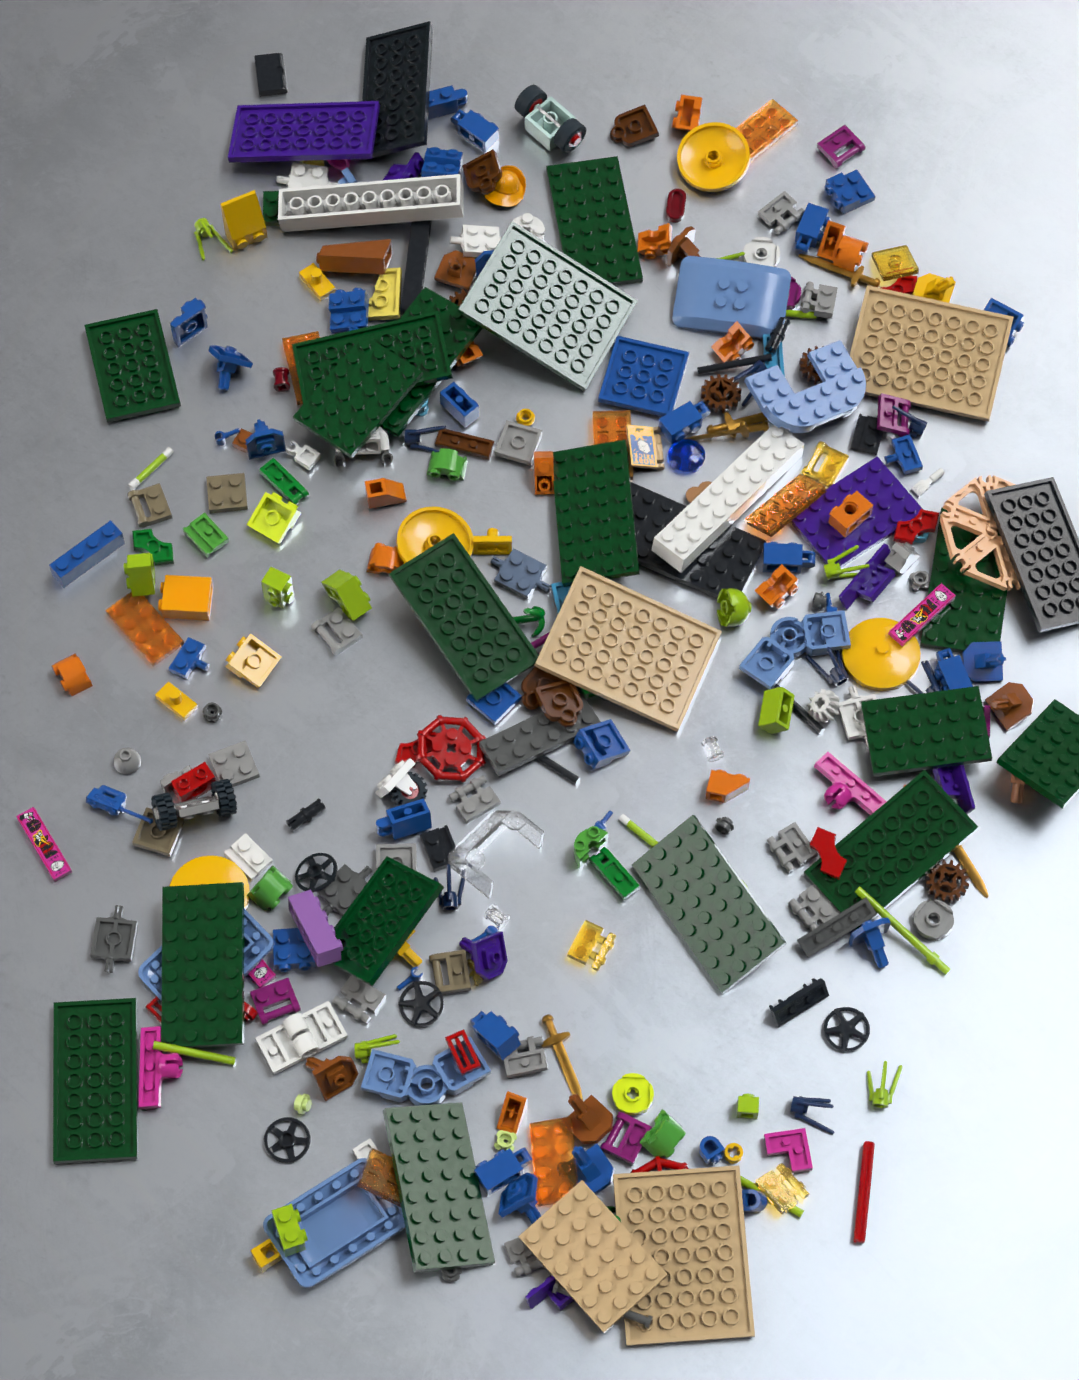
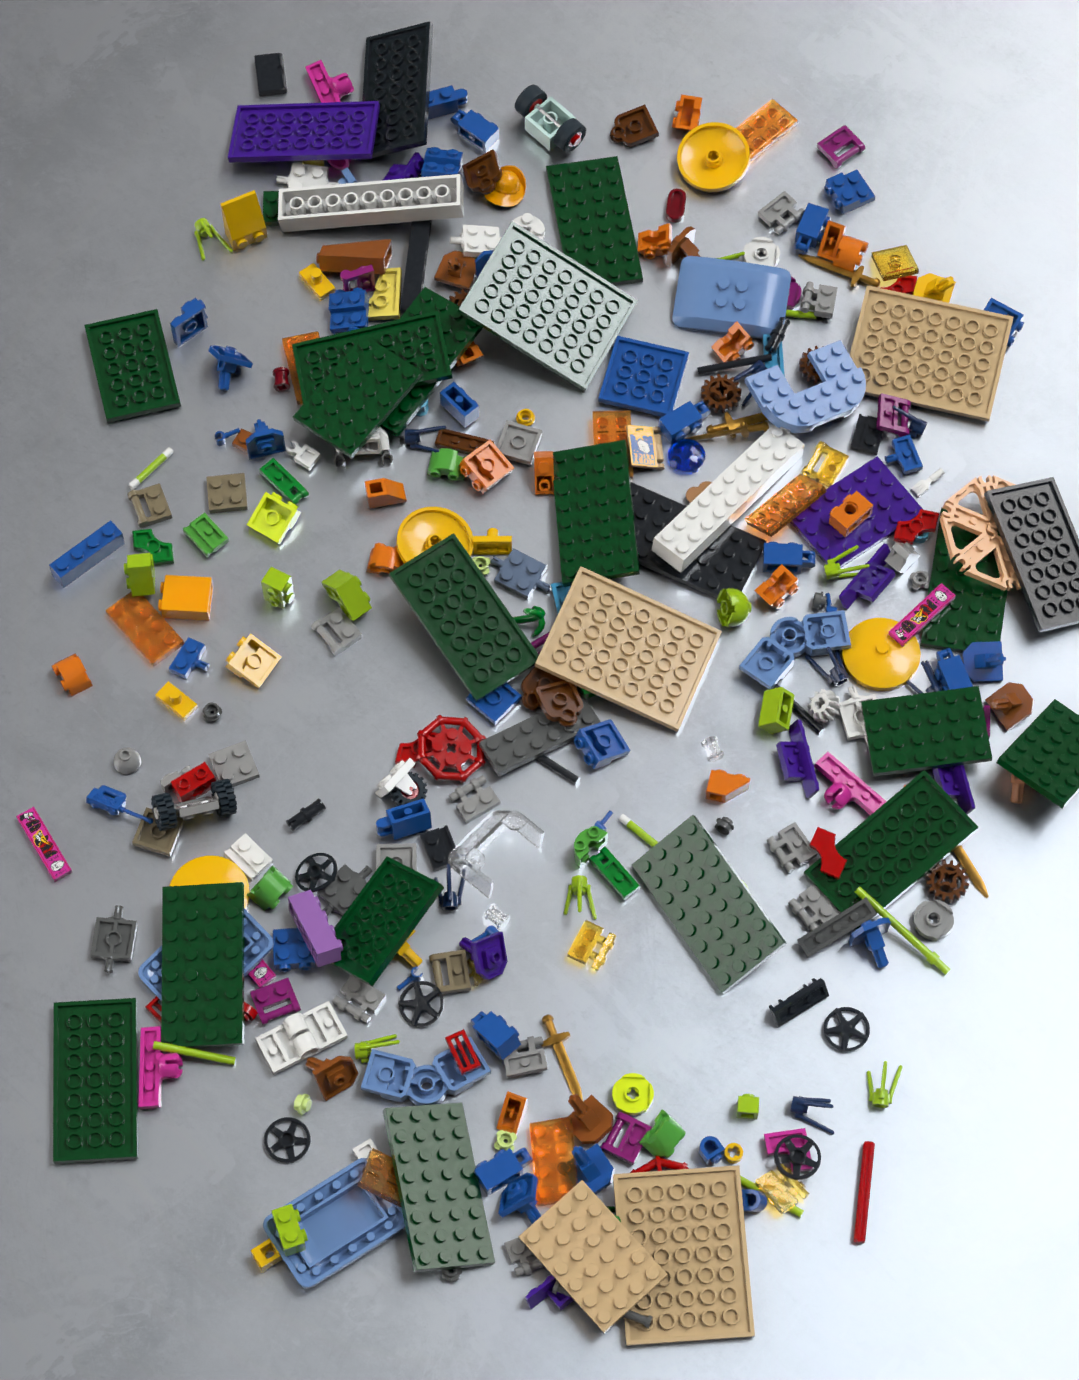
none -> dark pink plate [305,60,354,103]
none -> magenta plate [340,265,375,293]
none -> orange plate [459,439,514,494]
none -> yellowish green plate [472,556,491,575]
none -> lime plant [564,875,597,919]
none -> black wheel [774,1134,821,1181]
none -> dark purple bracket [776,719,819,798]

